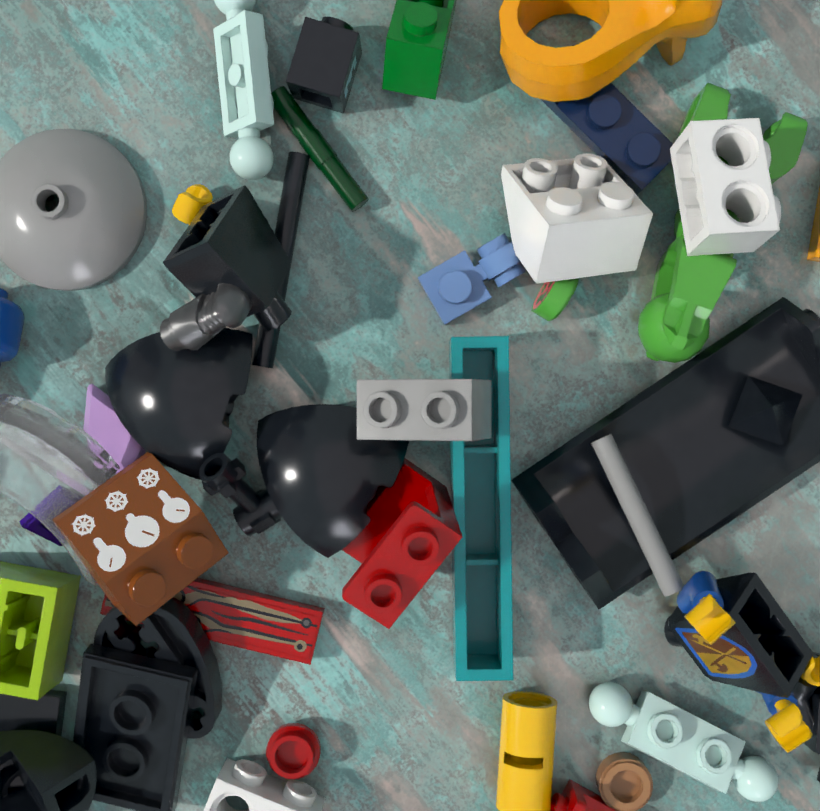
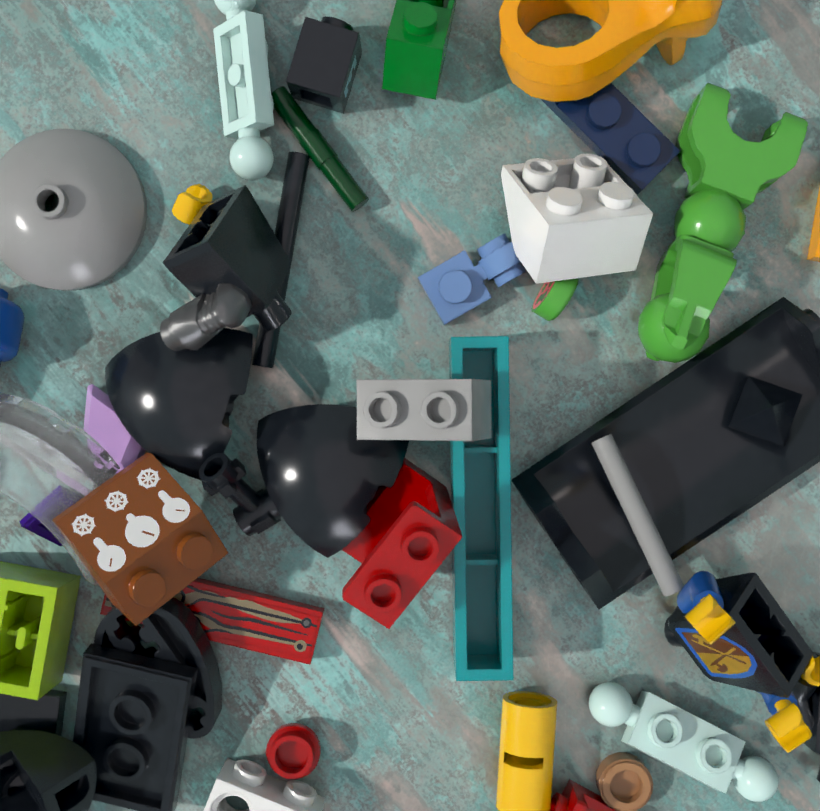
white brick [670,118,781,256] -> none

